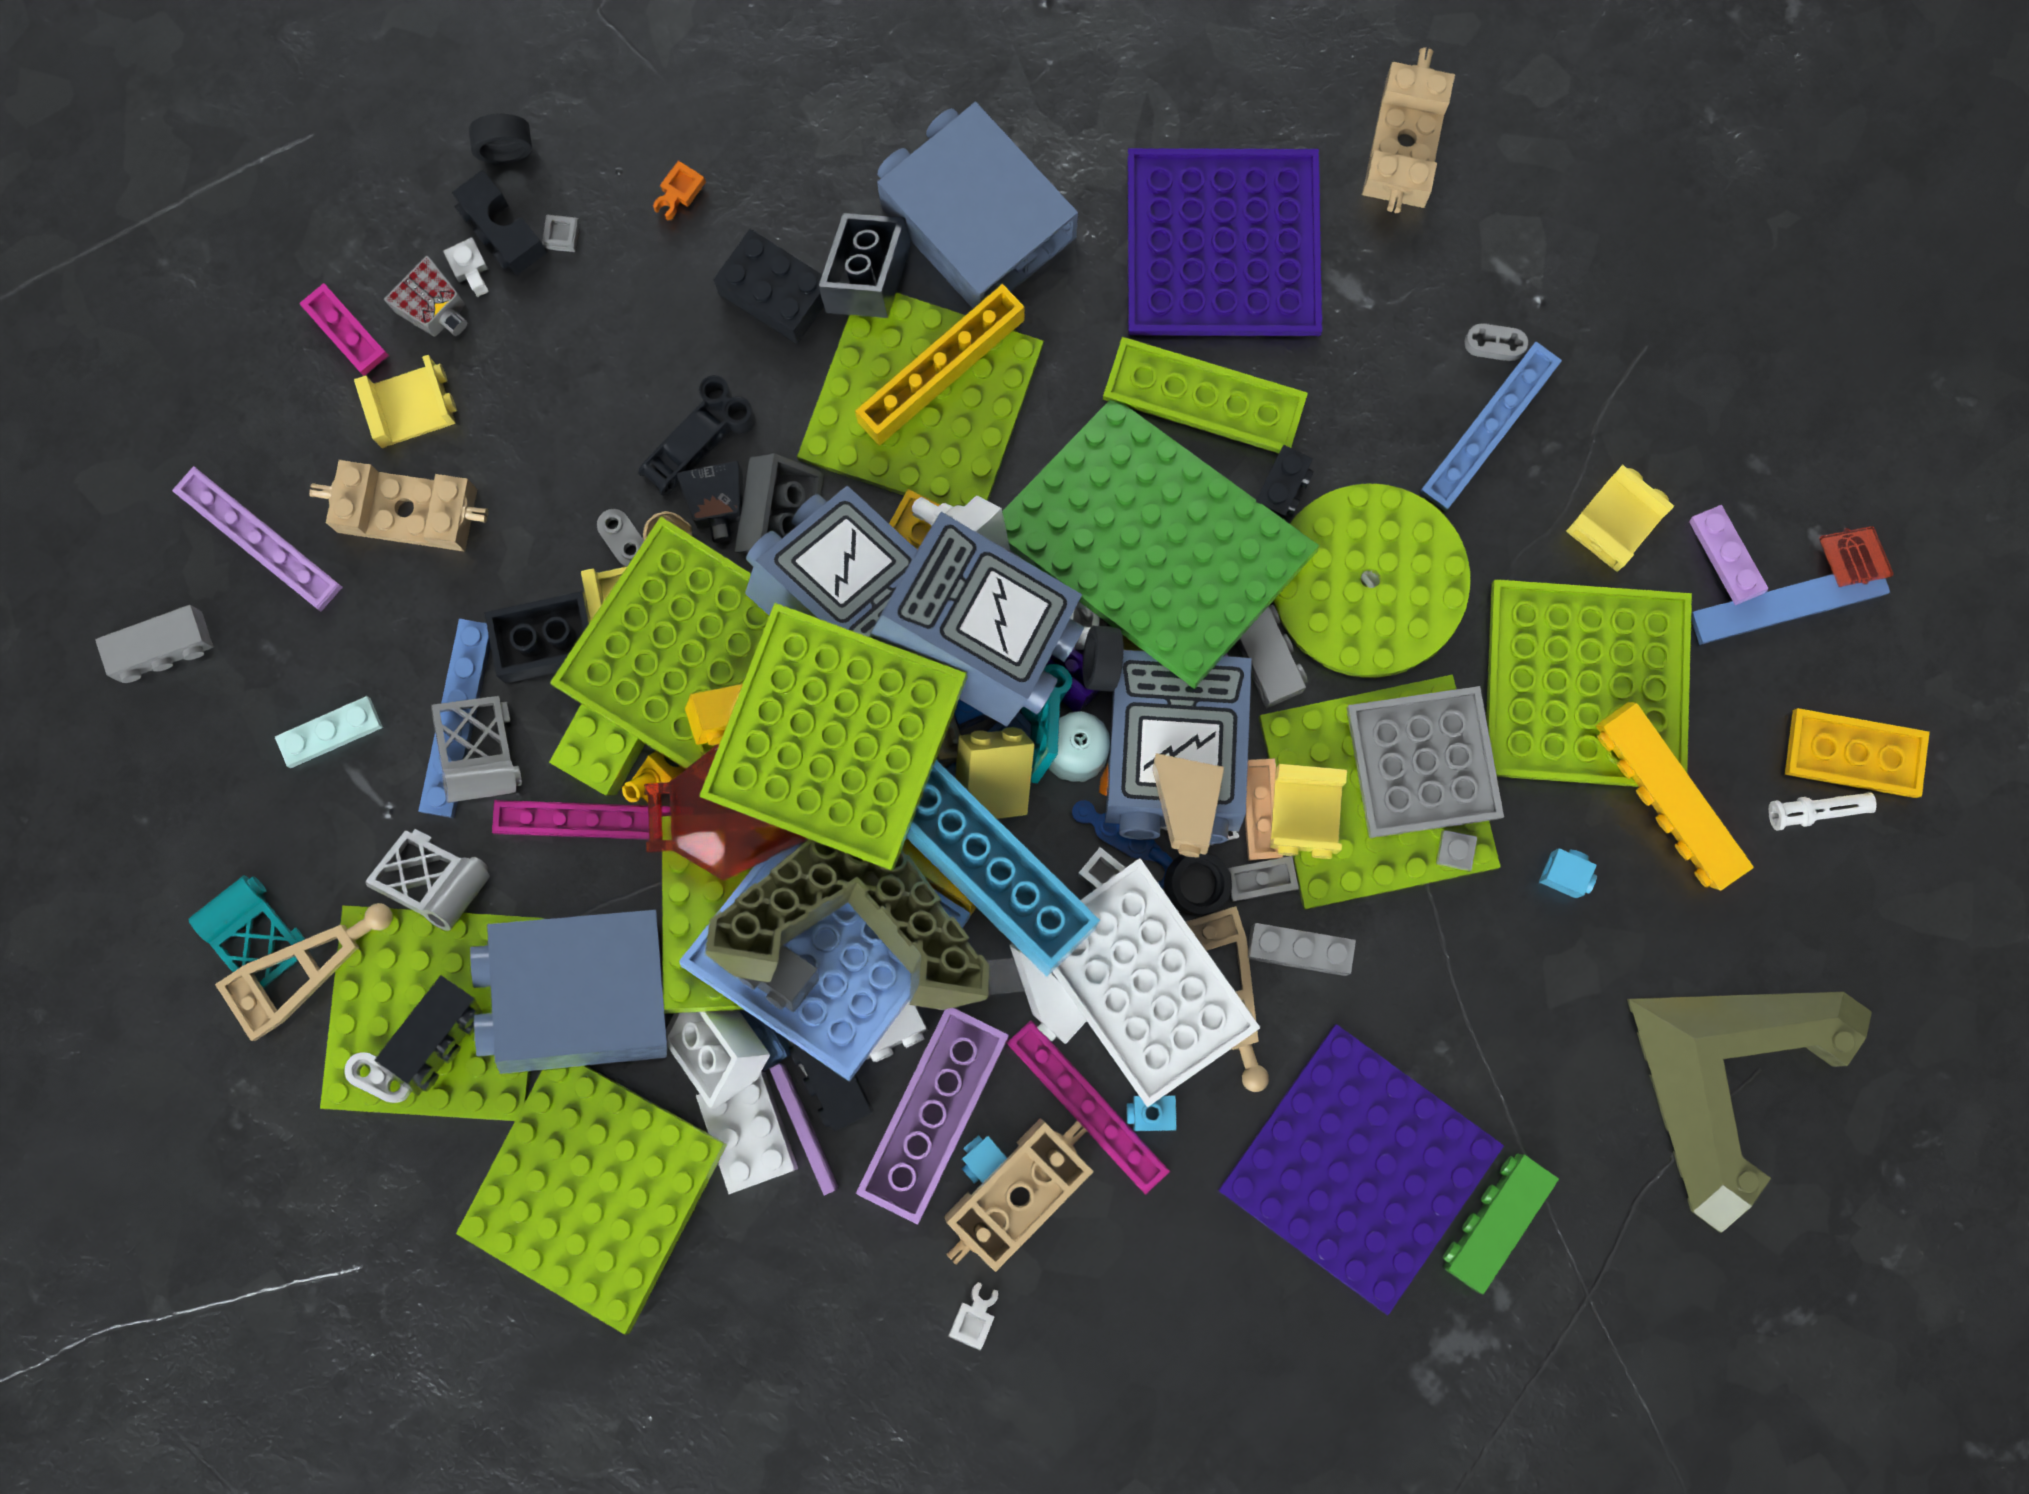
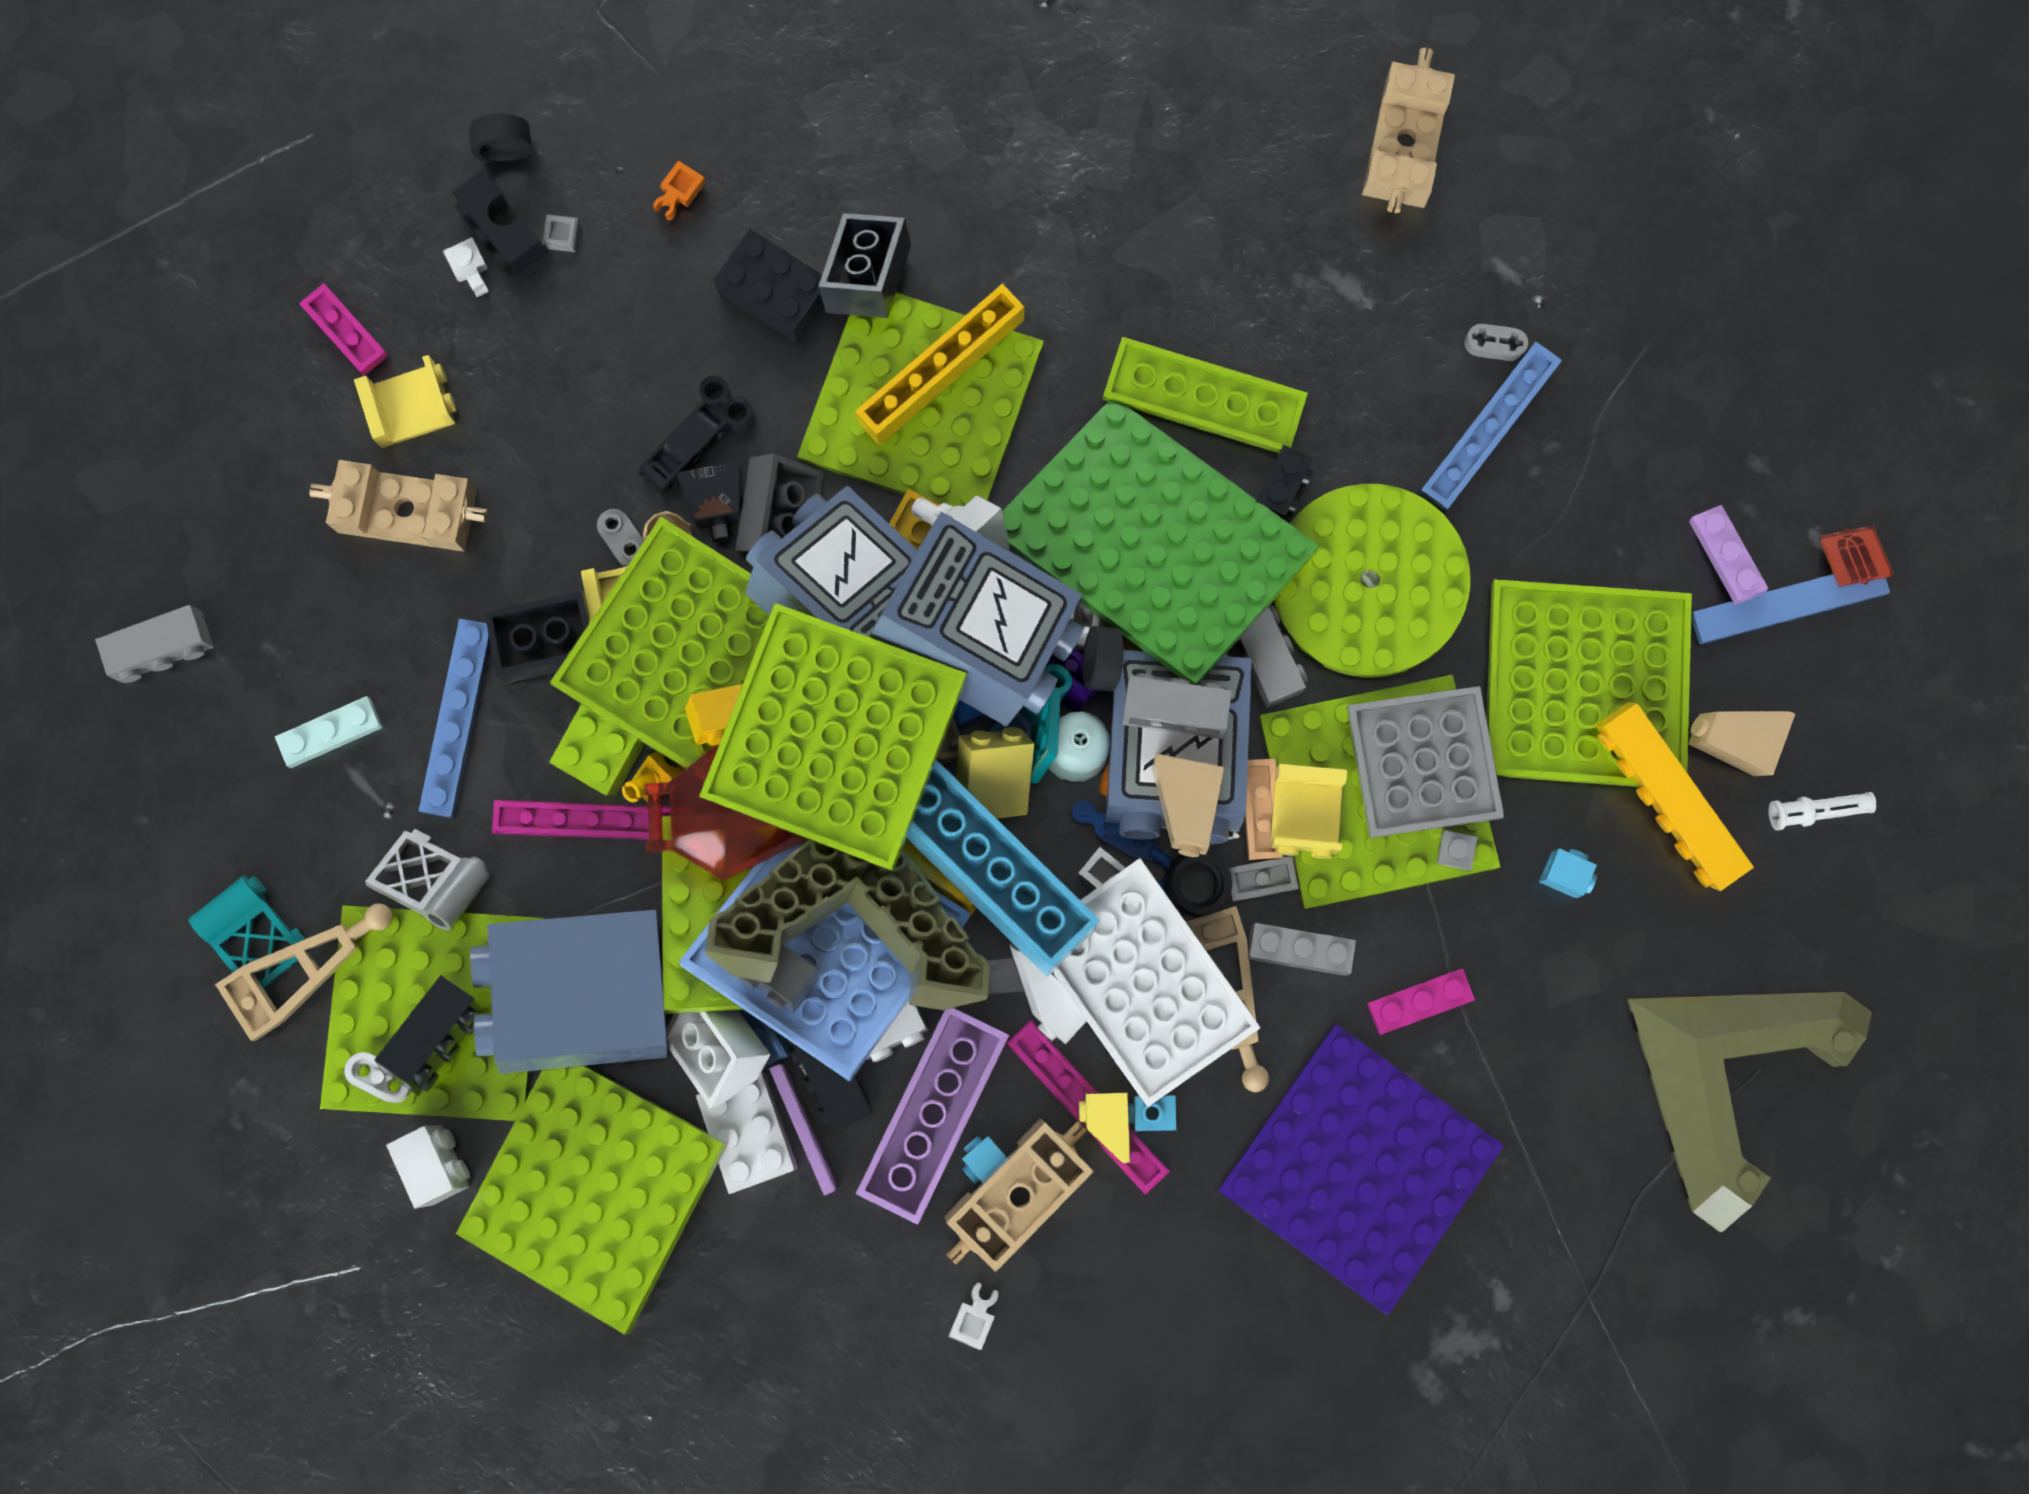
lavender tile [172,466,343,612] -> none
torso [384,256,467,336] -> none
light grey piece [431,696,522,803] -> none
sand blue brick [877,101,1078,309] -> none
dark purple plate [1127,148,1322,336] -> none
bright green brick [1442,1154,1559,1294] -> none
light yellow panel [1566,465,1674,572] -> none
yellow plate [1785,708,1930,798] -> none
none -> white brick [386,1125,470,1208]
none -> light yellow slope [1079,1093,1130,1163]
none -> light grey brick [1122,674,1232,739]
none -> dark pink plate [1366,968,1475,1035]
none -> tan slope [1688,711,1795,776]

